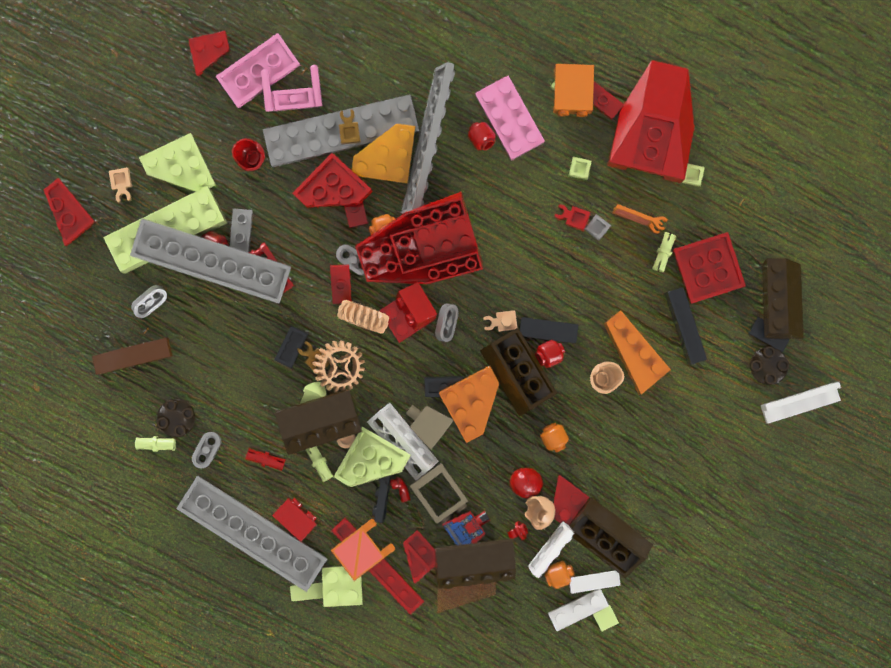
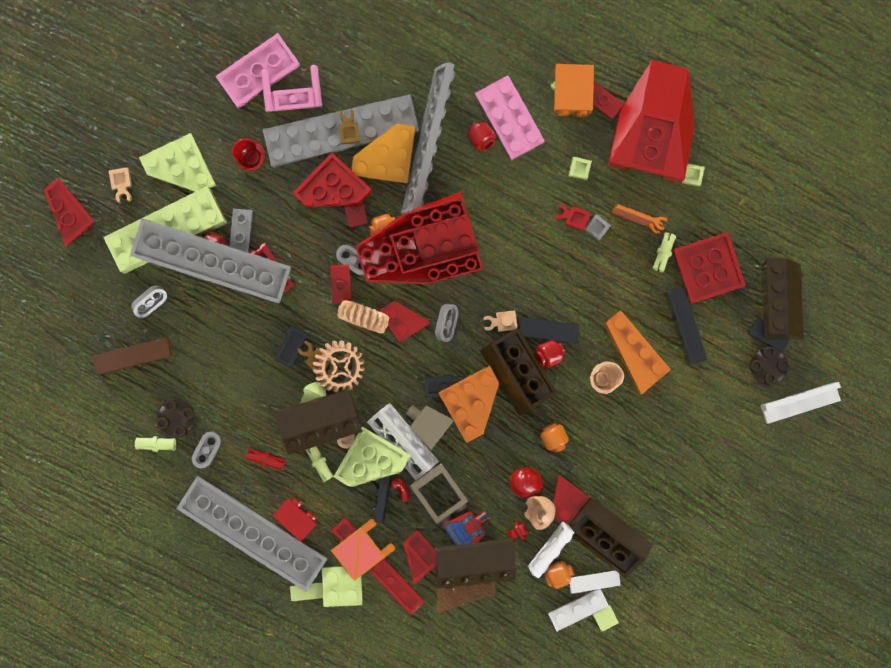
red wing [188,31,230,76] -> none
red brick [395,282,437,331] -> none

